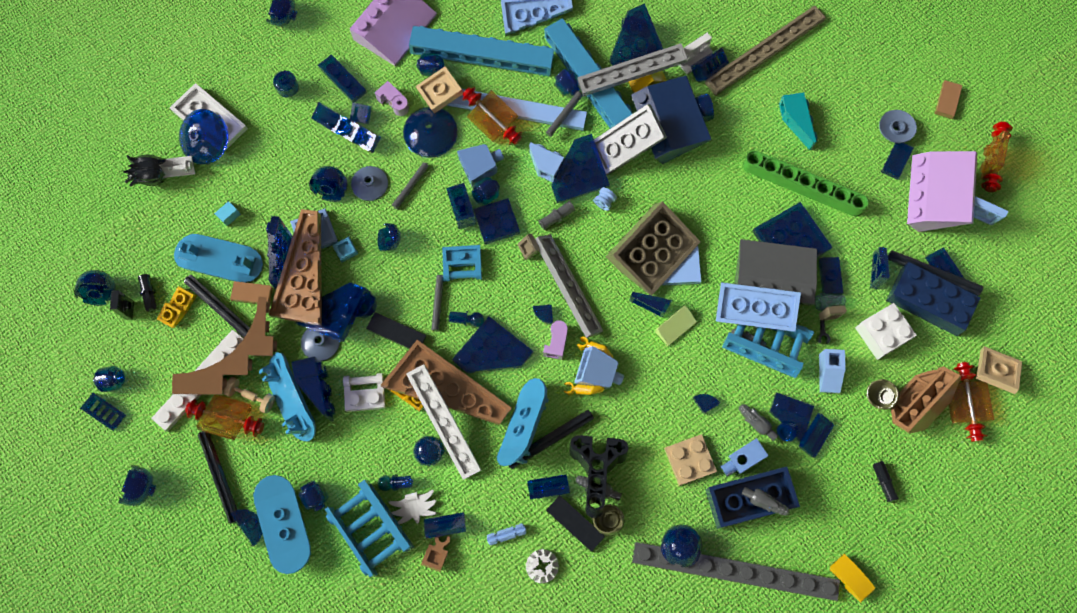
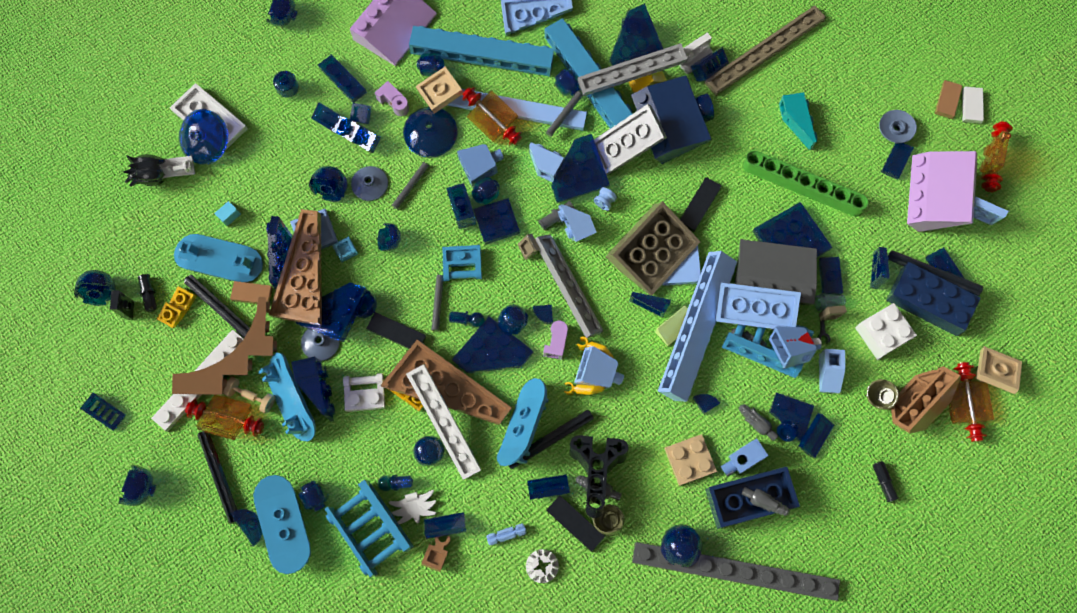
head [93,366,125,392] -> none
yellow slope [830,554,876,603] -> none
none -> clear blue hair [498,304,528,335]
none -> light blue slope [558,204,597,242]
none -> light blue brick [658,251,737,402]
none -> black tile [680,177,722,232]
none -> medium blue torso [769,326,821,369]
none -> white tile [962,87,984,124]

